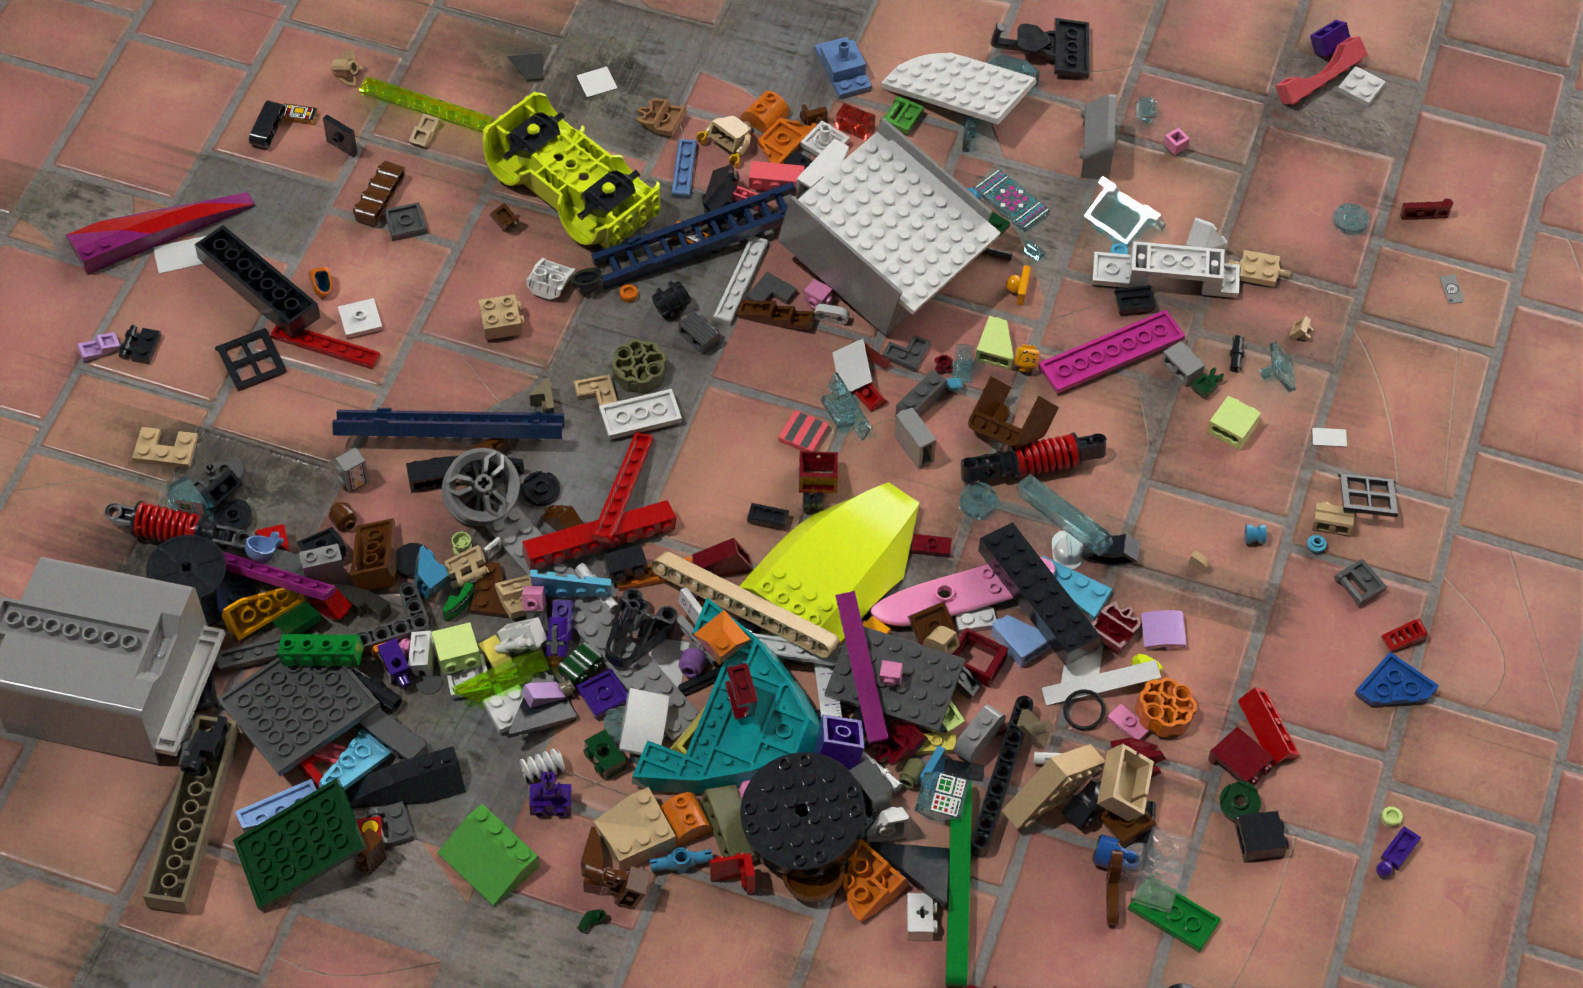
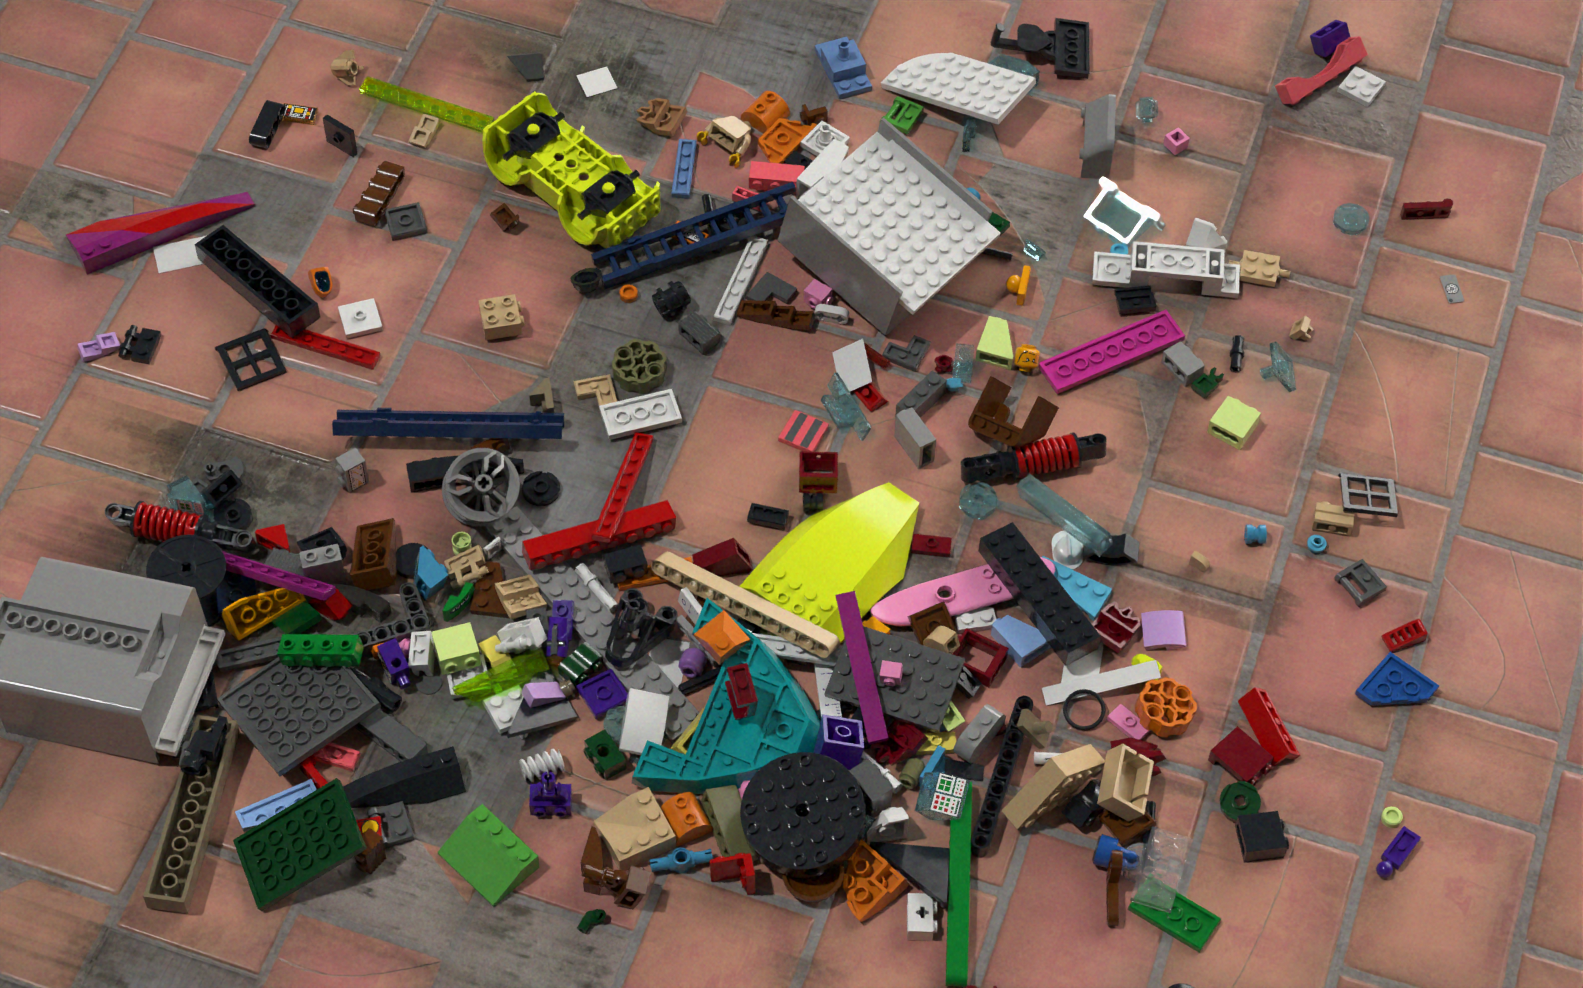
tan plate [132,427,198,469] -> none
medium blue piece [245,532,284,563] -> none
medium azure wing [319,728,391,790] -> none
reddish brown head [329,502,358,531] -> none
bright pink plate [521,586,546,611] -> none
white slope [526,258,576,300] -> none
medium azure wing [530,570,612,598] -> none
reddish brown slope [541,505,584,531] -> none
black slope [703,164,740,212] -> none
clear red brick [836,103,876,141] -> none
clear light blue tile [974,169,1050,232] -> none
white sticker [1312,428,1347,447] -> none

